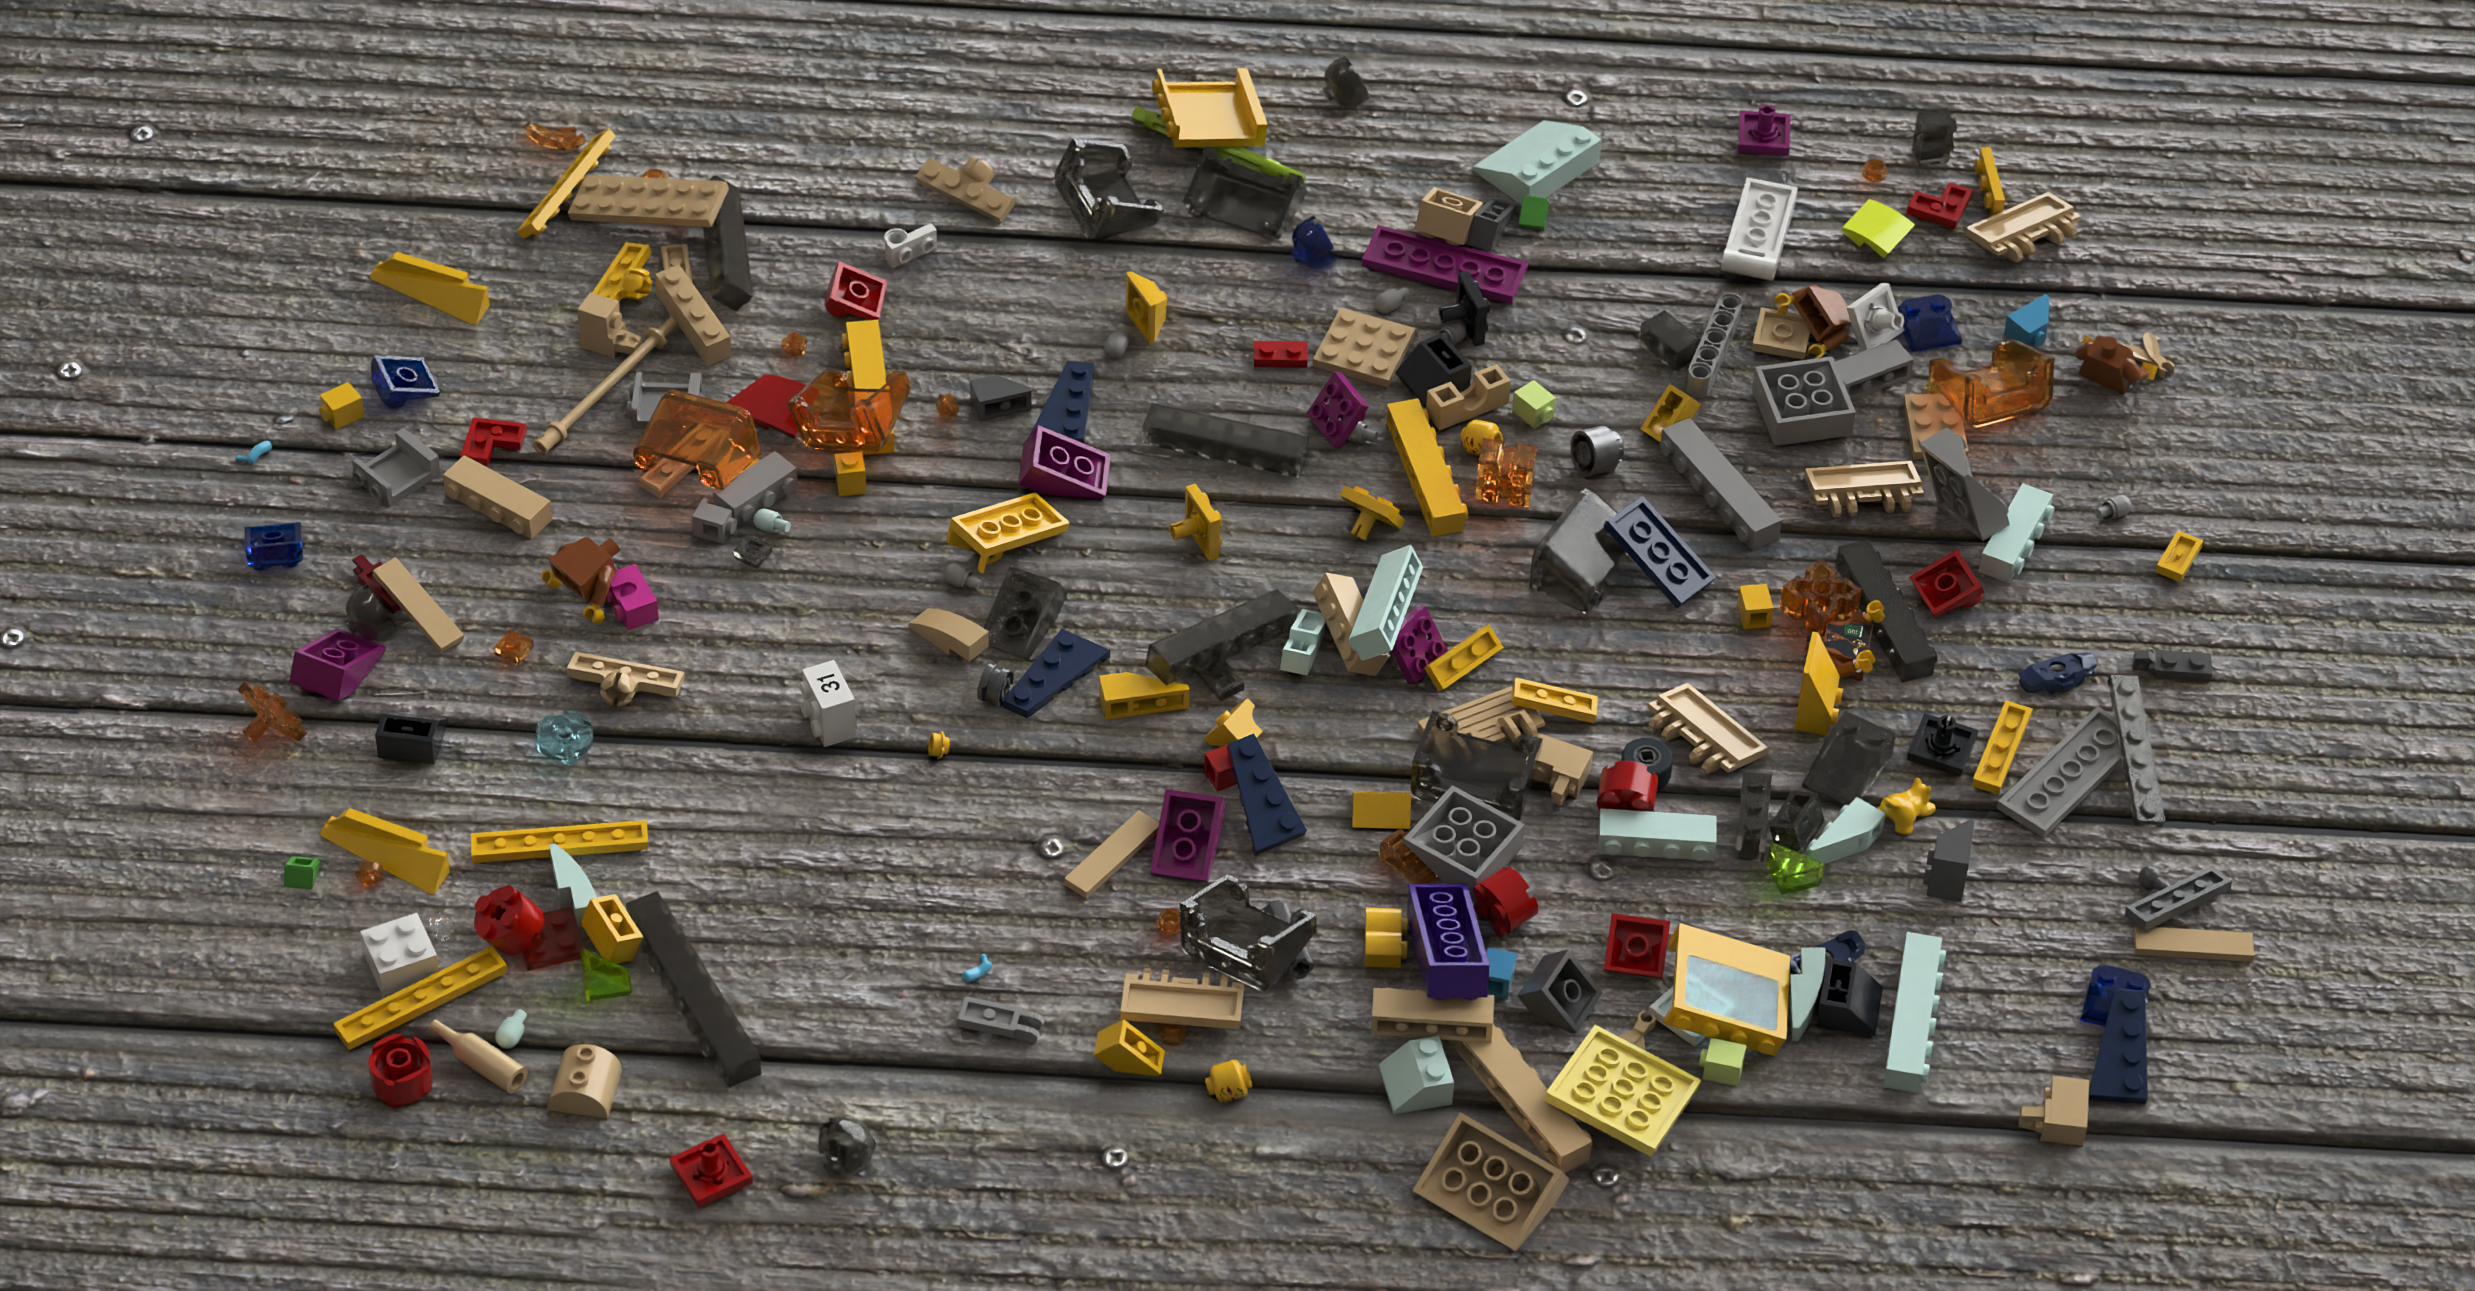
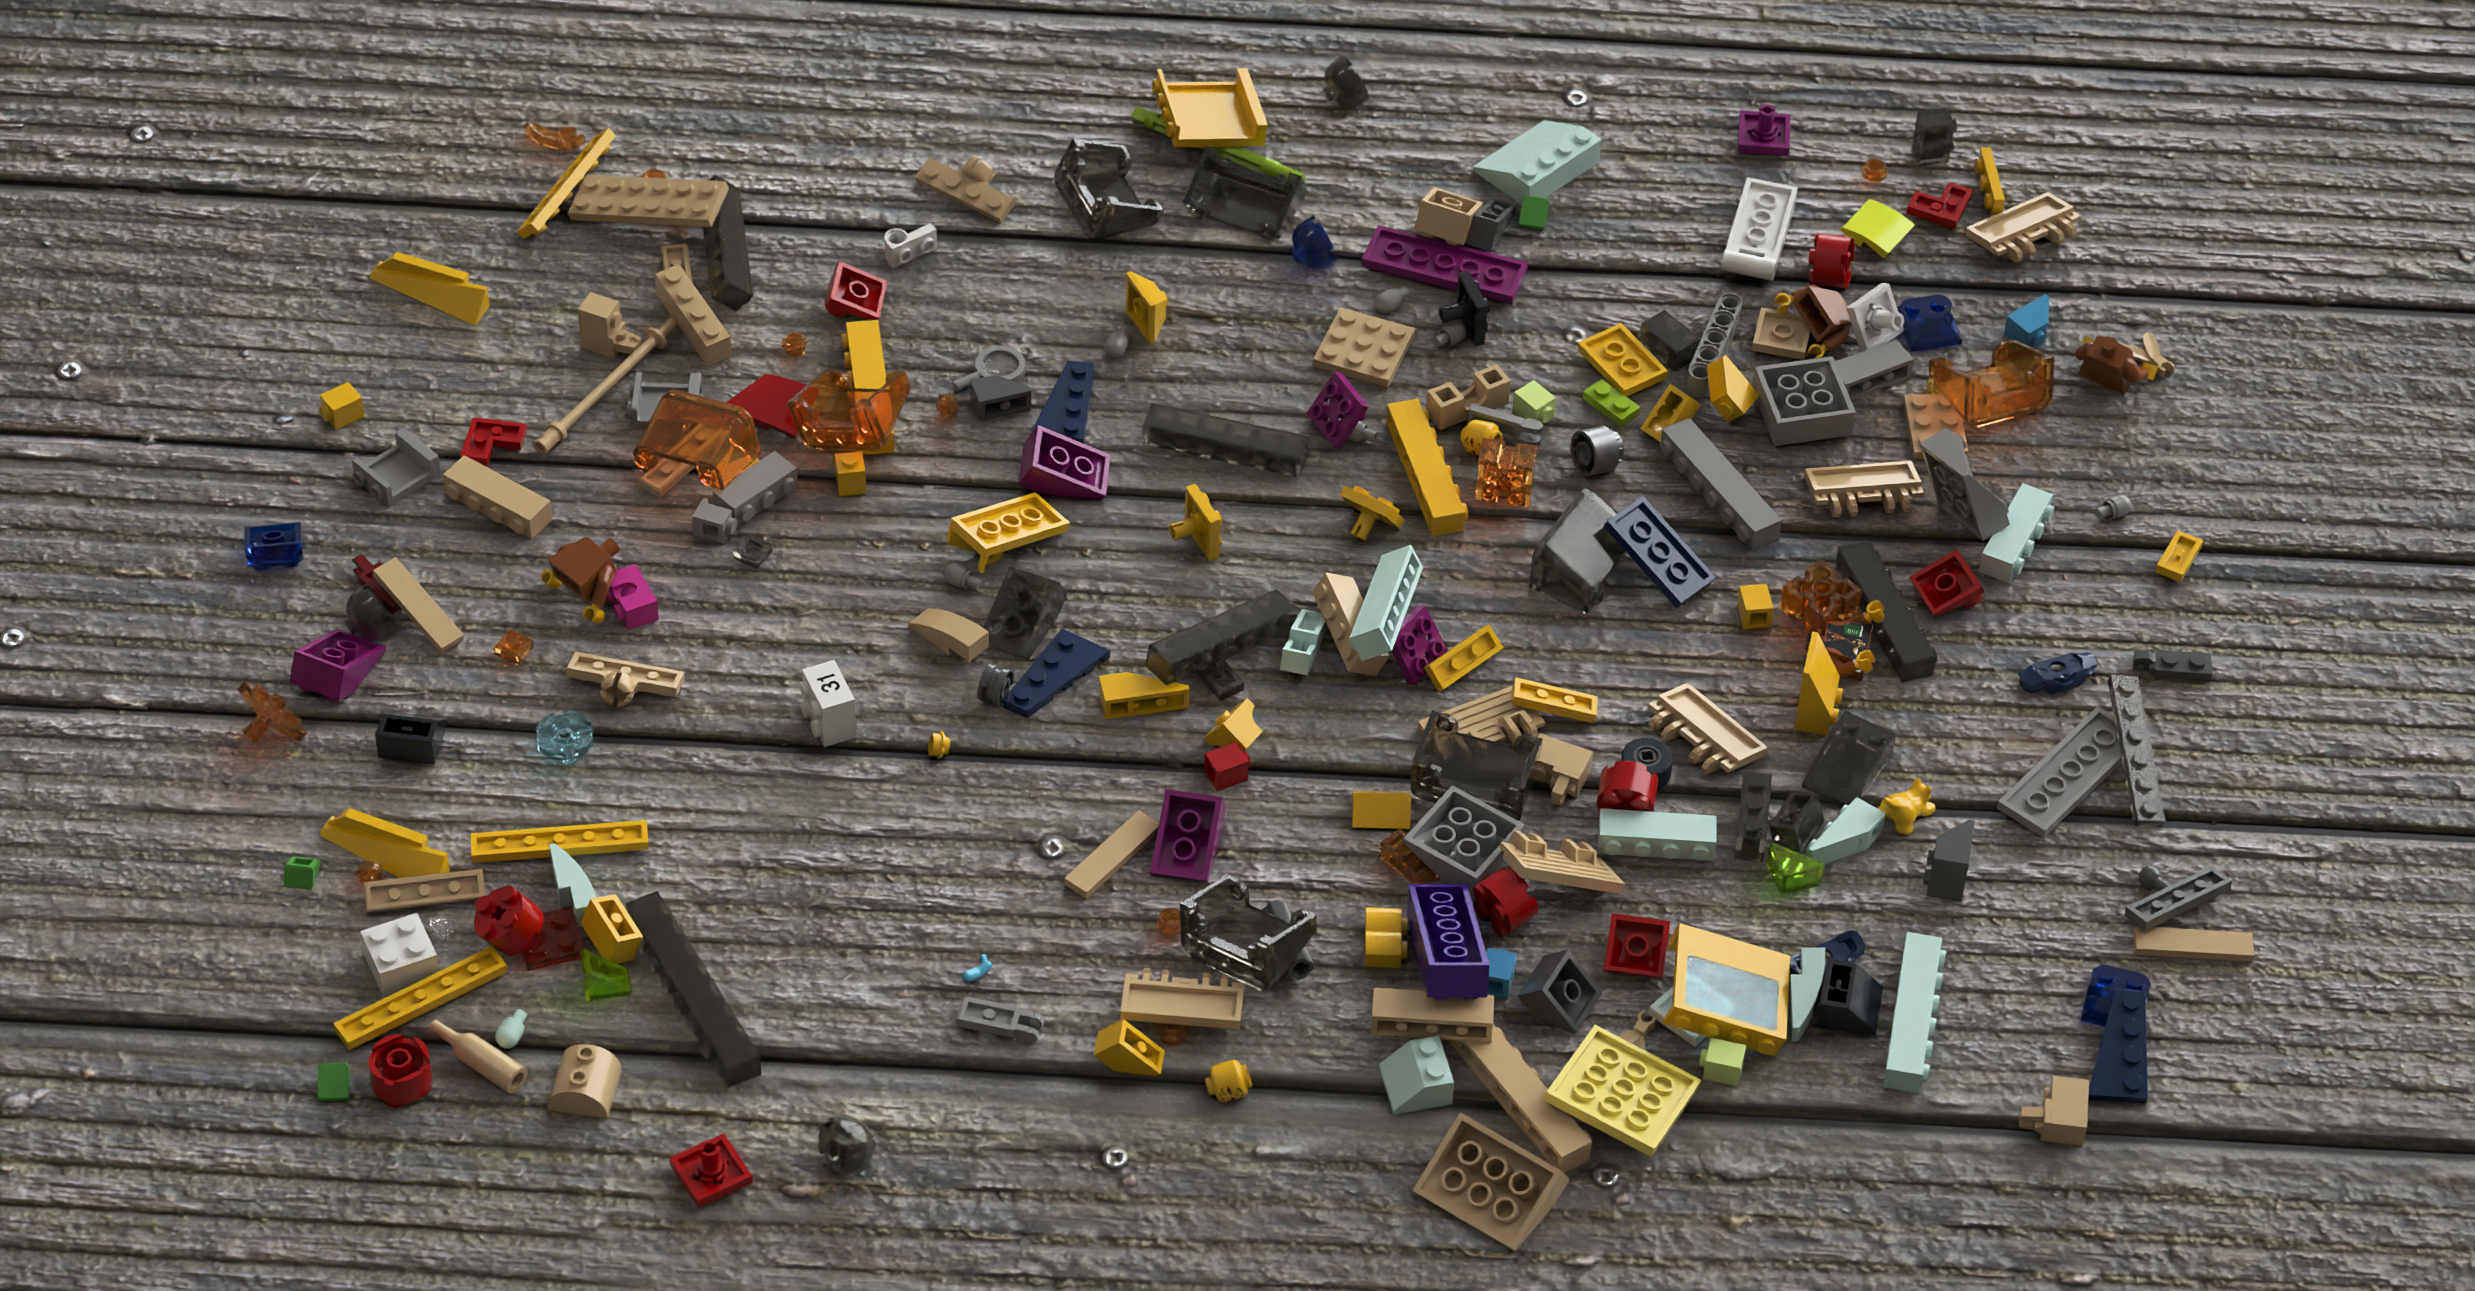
medium azure piece [236,441,272,464] -> none
clear blue slope [371,355,441,408] -> none
yellow plate [592,242,652,301] -> none
light aqua cylinder [753,509,791,533] -> none
dark blue wing [1227,733,1307,856] -> none
red plate [1254,341,1308,368] -> none
black slope [1396,333,1472,407] -> none
black plate [1906,713,1979,777] -> none
yellow plate [1972,700,2033,795] -> none
none -> bright green slope [318,1063,351,1101]
none -> tan tile [364,869,485,913]
none -> light grey piece [952,346,1025,392]
none -> light grey hinge [1467,403,1543,448]
none -> tan hinge [1499,830,1625,894]
none -> yellow plate [1577,323,1668,397]
none -> lime plate [1583,379,1641,427]
none -> yellow slope [1707,355,1760,422]
none -> red brick [1809,233,1855,288]

